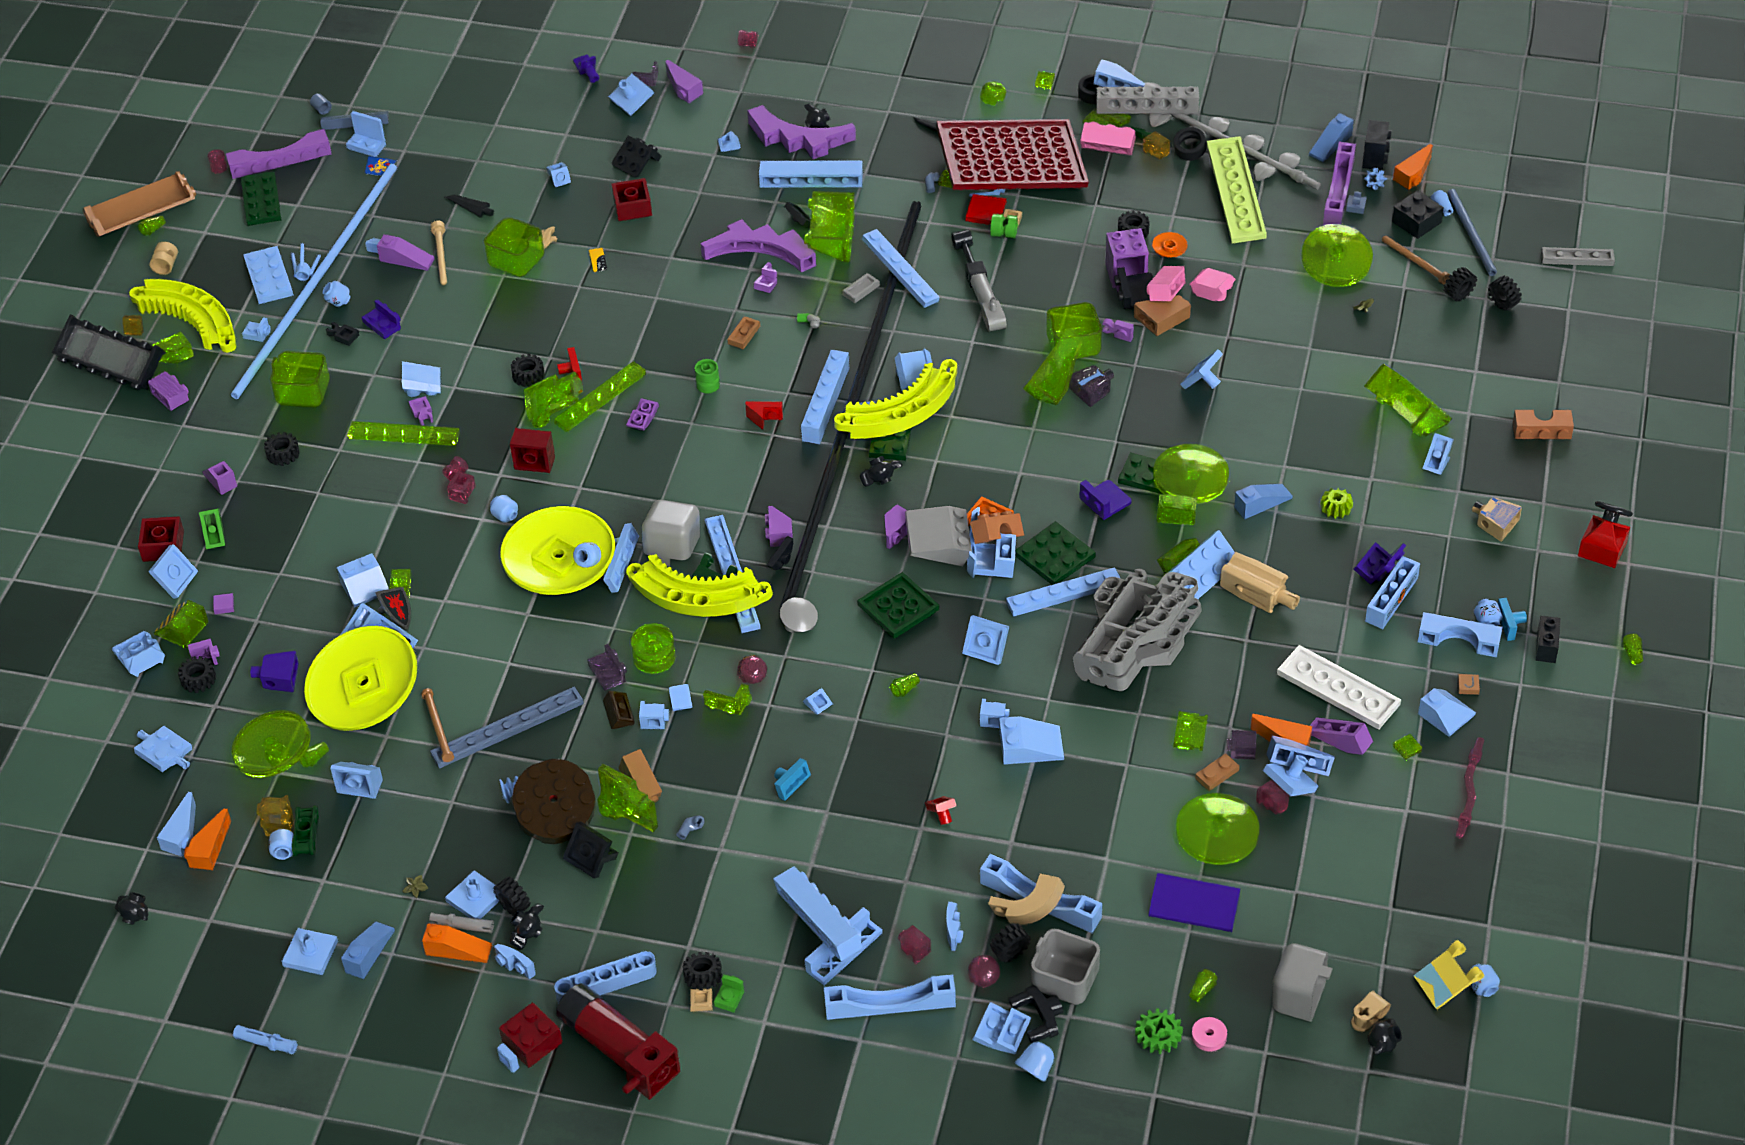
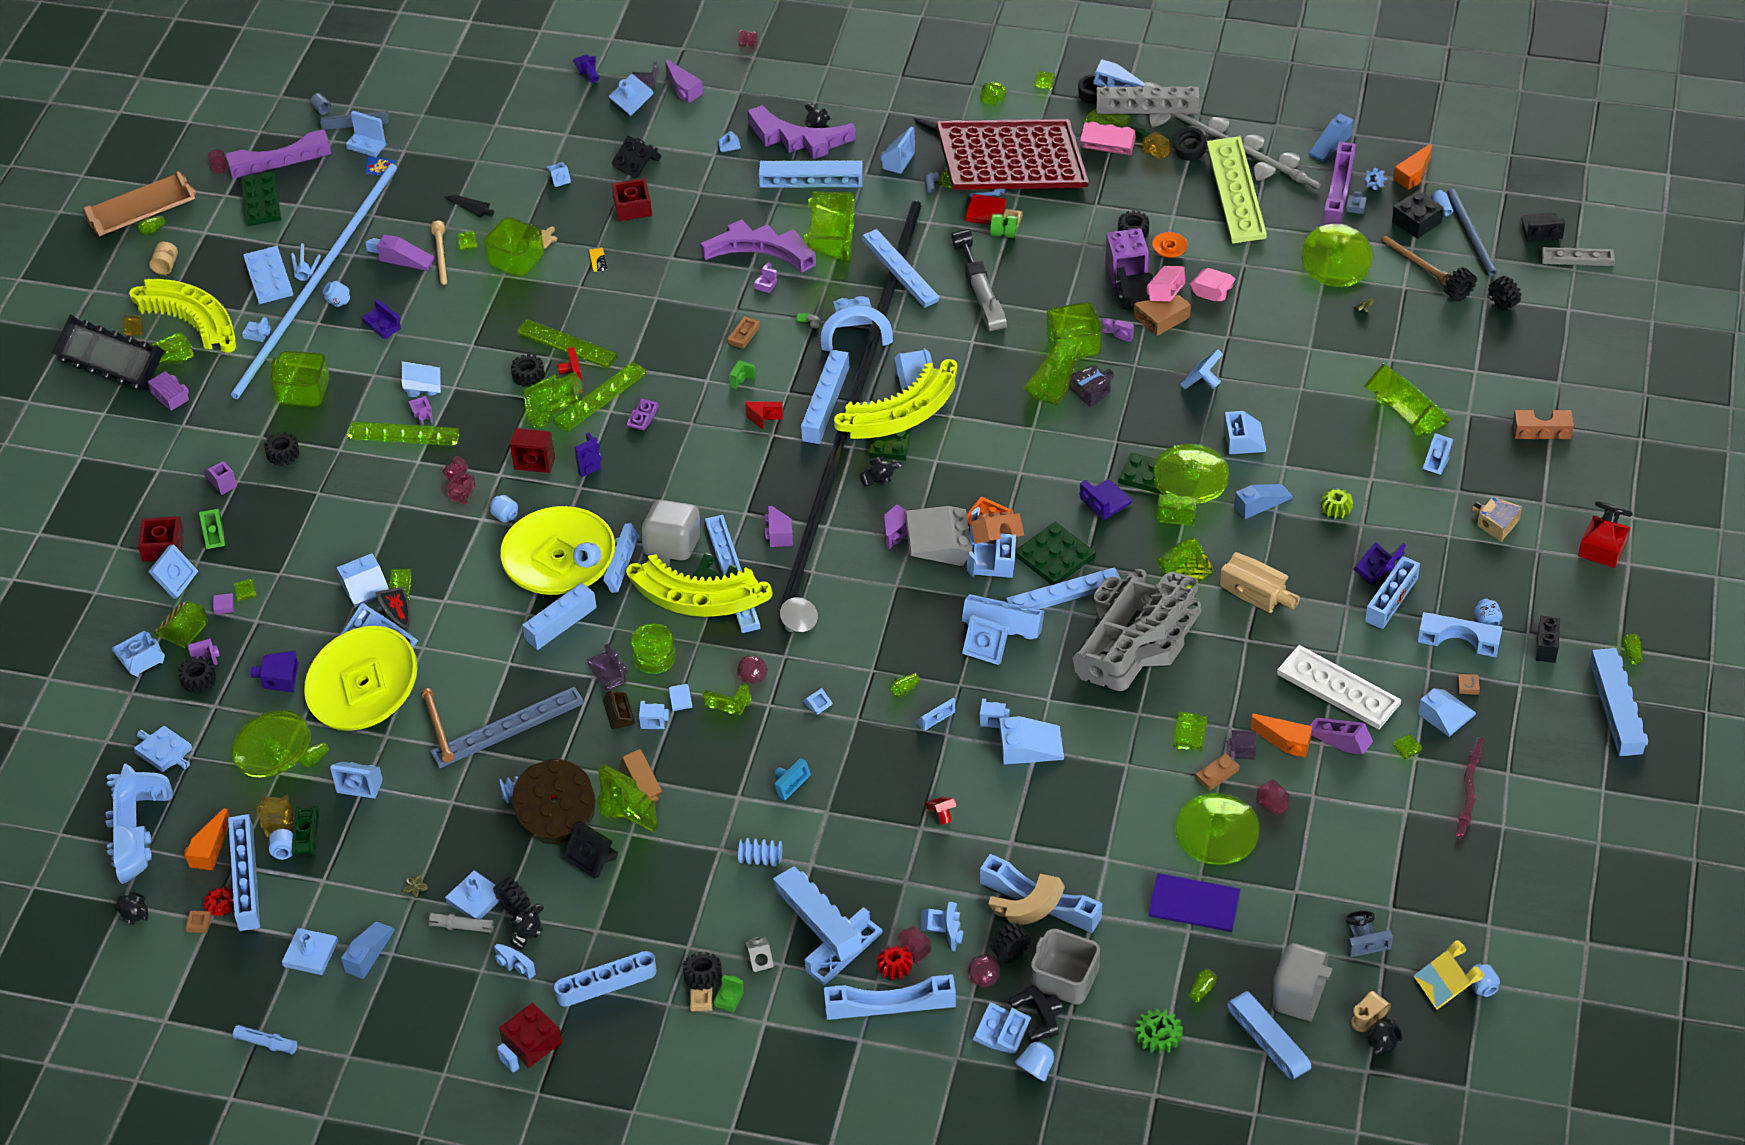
light blue slope [157,792,196,857] -> none
black plate [326,322,360,346] -> none
orange slope [422,923,492,963] -> none
dark red piece [556,983,681,1100] -> none
sand blue arm [676,816,705,840] -> none
bright green wheel [695,359,720,394] -> none
black plate [767,536,794,570] -> none
black plate [784,202,816,230] -> none
light grey tile [842,273,880,303] -> none
dark green plate [857,572,939,639] -> none
light blue plate [1169,530,1235,599] -> none
bright pink piece [1192,1017,1227,1052] -> none
light blue tile [1263,755,1318,796] -> none
medium blue slope [1266,735,1335,776] -> none
black brick [1362,120,1392,171] -> none
dark azure tile [1498,598,1527,641] -> none
none -> light blue piece [106,764,173,884]
none -> medium nougat tile [185,911,212,933]
none -> red gear [204,886,234,916]
none -> light blue brick [228,814,260,931]
none -> clear neon green tile [234,579,257,601]
none -> clear neon green plate [458,231,478,250]
none -> clear neon green tile [518,319,618,369]
none -> light blue brick [522,583,596,650]
none -> dark purple bracket [574,432,602,477]
none -> bright green bracket [729,360,756,389]
none -> light blue piece [738,838,782,867]
none -> light grey bracket [745,937,774,972]
none -> light blue piece [821,296,893,352]
none -> red gear [877,944,913,981]
none -> light blue slope [880,126,915,174]
none -> light blue slope [916,698,955,731]
none -> light blue slope [920,909,947,933]
none -> light blue brick [961,594,1045,639]
none -> light blue slope [1224,411,1266,454]
none -> light blue beam [1227,991,1311,1080]
none -> sand blue piece [1345,911,1393,957]
none -> black bracket [1522,213,1565,241]
none -> light blue brick [1590,648,1648,756]

